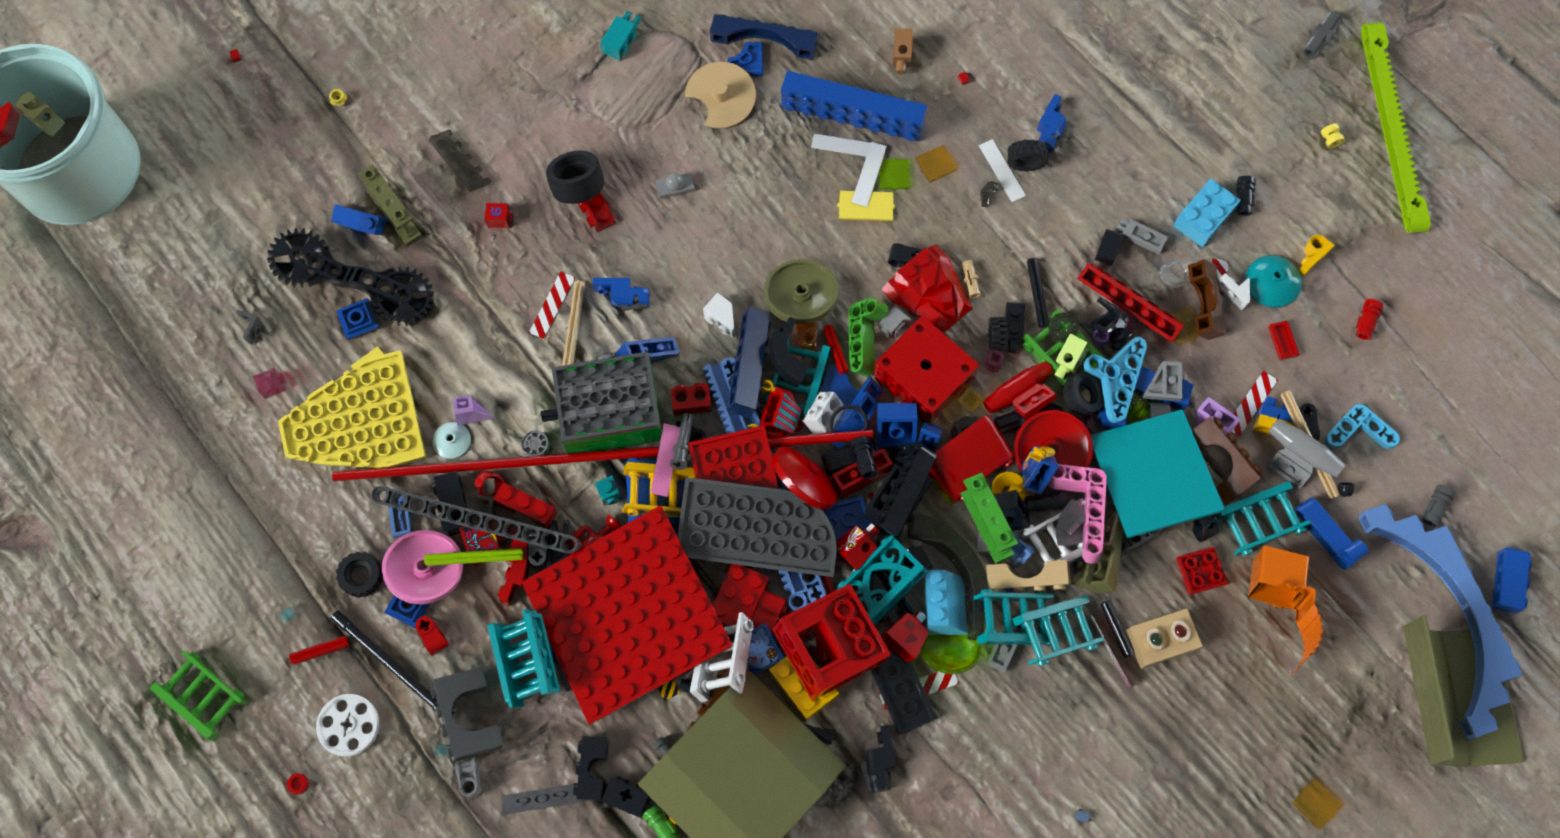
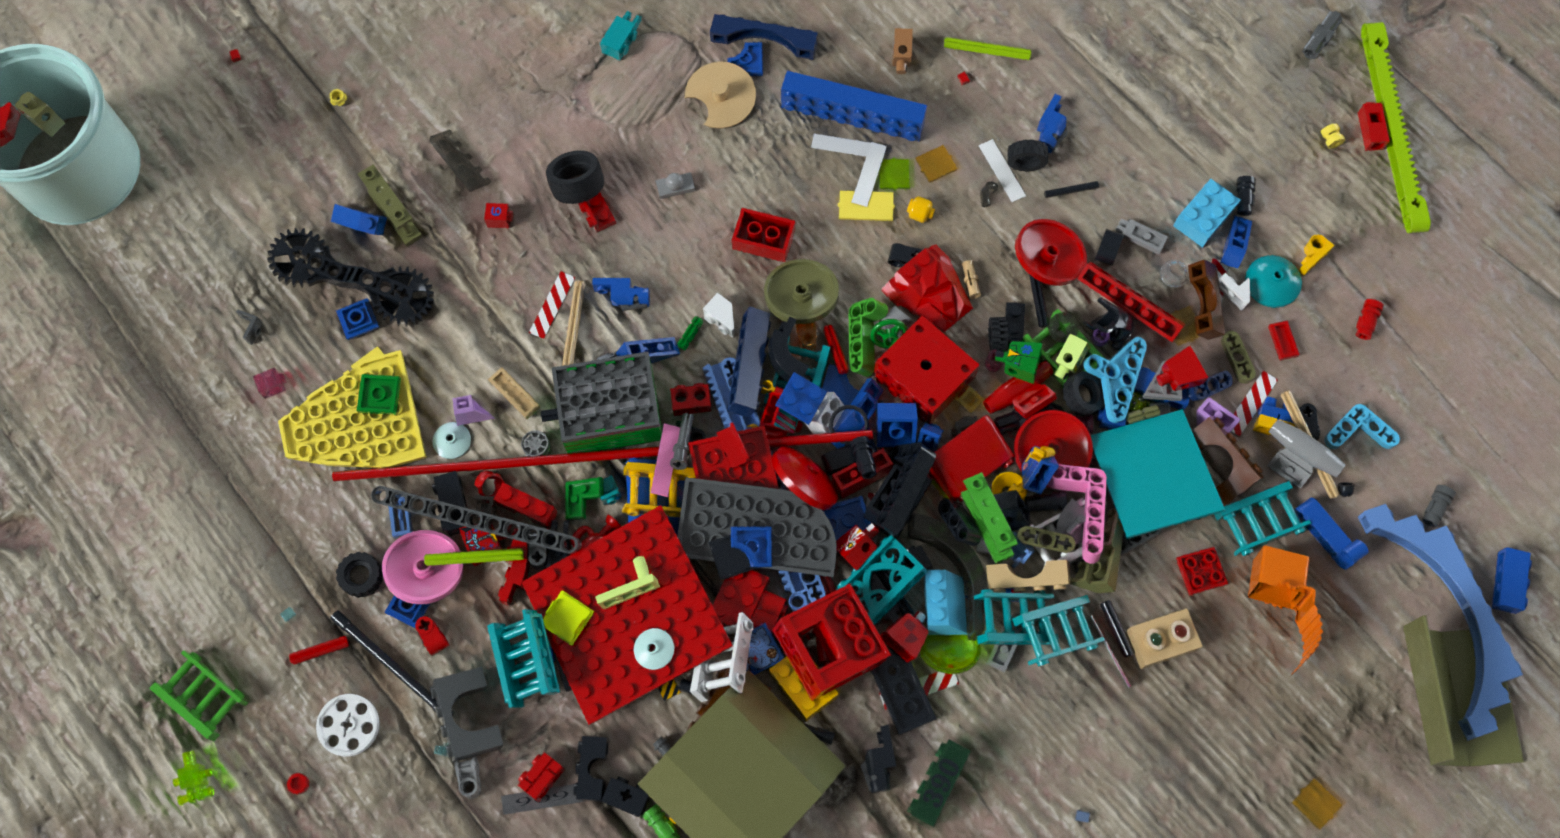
black piece [1192,515,1219,543] -> none
none -> clear neon green piece [173,751,215,806]
none -> green tile [357,374,401,415]
none -> tan plate [488,367,541,420]
none -> red brick [518,752,565,803]
none -> neon yellow piece [543,590,595,646]
none -> green tile [565,477,604,521]
none -> yellowish green piece [595,556,660,609]
none -> light aqua dish [634,628,674,670]
none -> green axle [677,316,703,350]
none -> black piece [708,535,759,580]
none -> red panel [716,422,751,469]
none -> blue tile [731,527,772,567]
none -> red brick [732,208,795,262]
none -> blue plate [775,372,828,425]
none -> green piece [870,319,908,348]
none -> yellow head [907,196,935,223]
none -> clear green brick [907,739,971,830]
none -> black beam [938,498,982,546]
none -> lime axle [944,37,1031,60]
none -> green torso [995,341,1042,384]
none -> red dish [1015,219,1087,286]
none -> olive beam [1017,526,1076,553]
none -> black bar [1044,181,1099,198]
none -> olive piece [1126,405,1160,424]
none -> red torso [1156,346,1208,391]
none -> dark blue beam [1187,371,1233,401]
none -> blue slope [1220,216,1252,269]
none -> olive beam [1221,331,1256,384]
none -> red brick [1358,102,1390,151]

